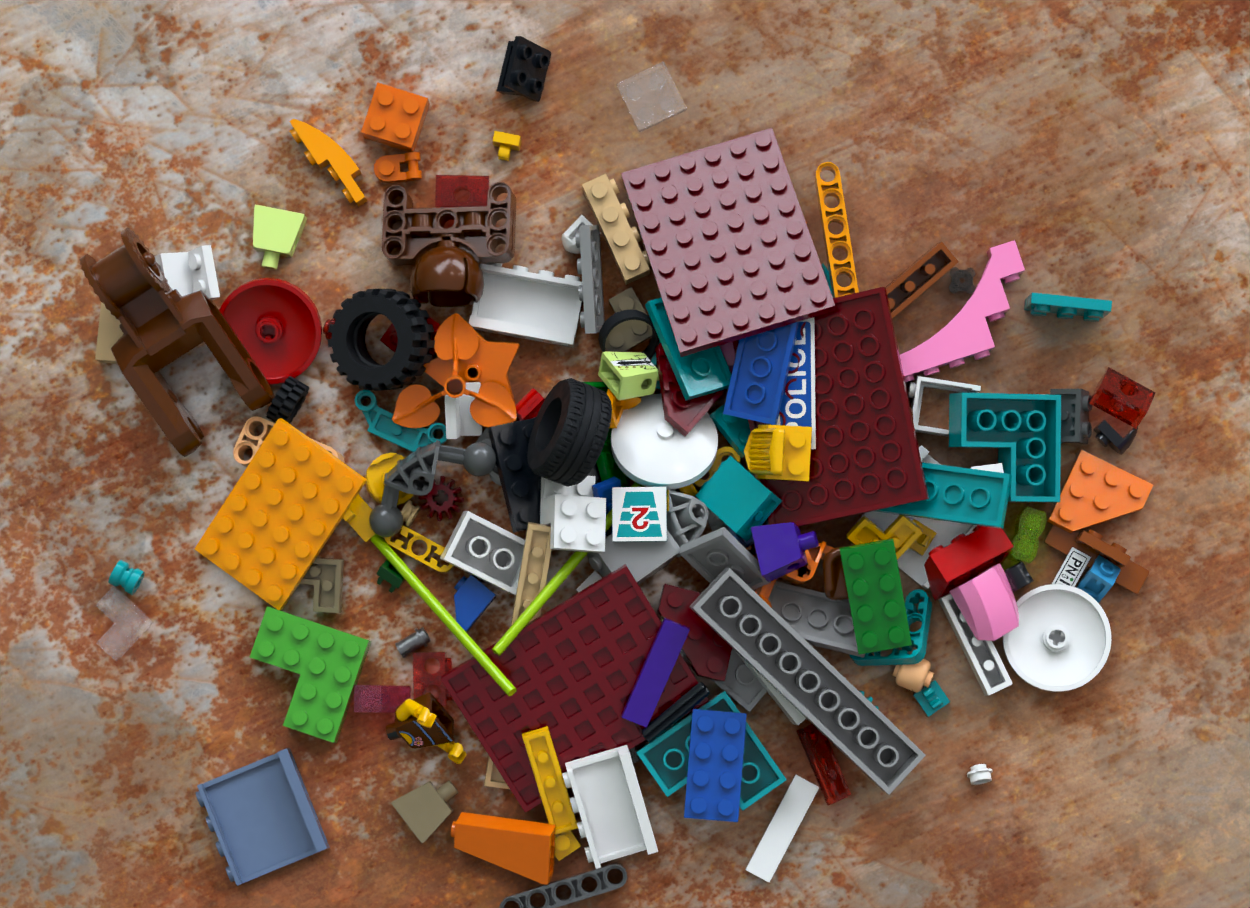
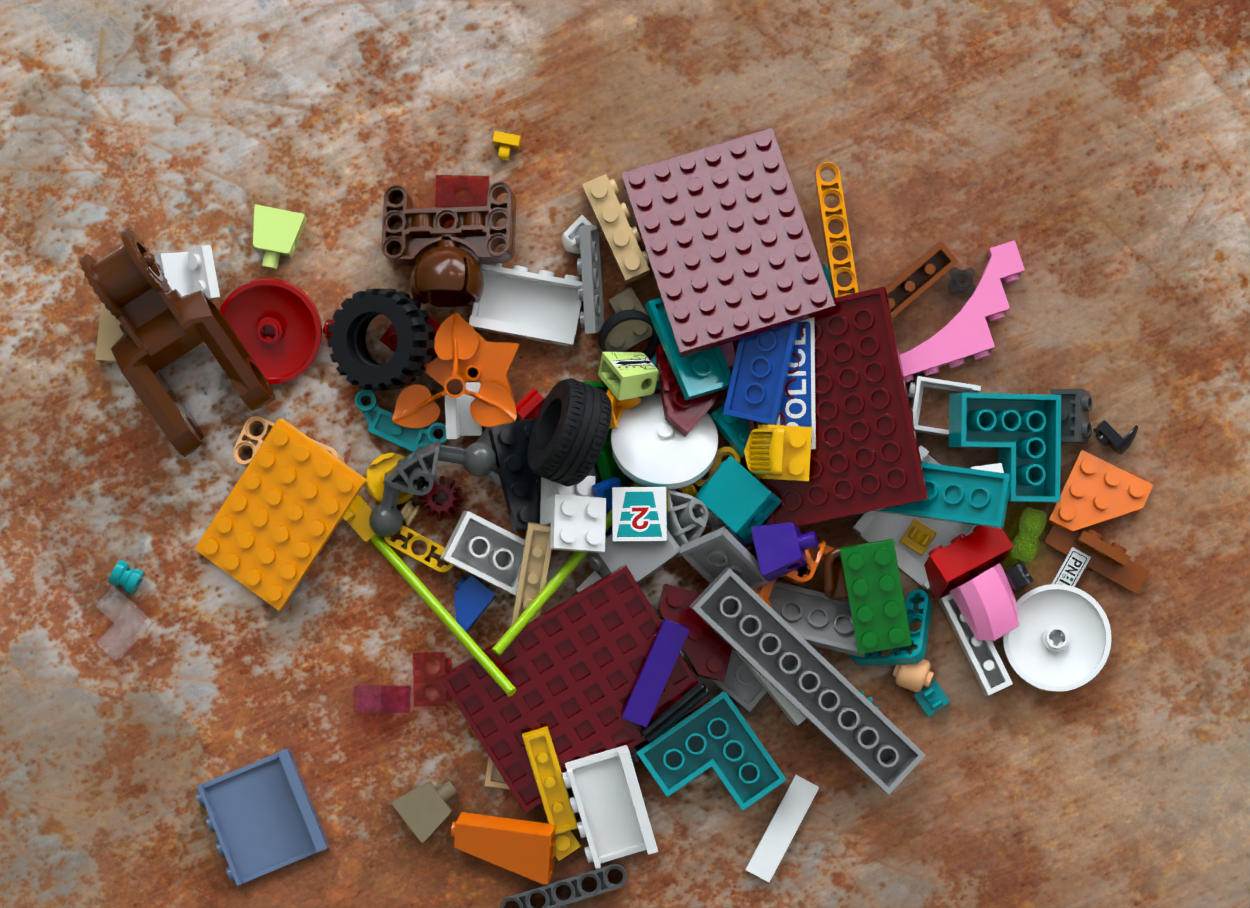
bright green brick [250,606,371,743] -> none
black tyre [266,376,309,423] -> none
light orange slope [289,119,367,207] -> none
dark tan plate [299,557,344,613] -> none
orange brick [361,82,430,152] -> none
orange plate [374,152,422,183] -> none
dark green tile [376,560,412,593] -> none
torso [386,692,467,764] -> none
flat silver pin [395,627,431,658] -> none
black bracket [497,36,551,102] -> none
clear plate [616,61,687,133] -> none
blue plate [684,709,747,822] -> none
clear red plate [796,724,851,806] -> none
yellow plate [846,515,923,560] -> none
white plate [967,764,993,785] -> none
teal plate [1024,293,1112,322] -> none
dark azure bracket [1077,555,1121,603] -> none
clear red brick [1089,367,1156,429] -> none

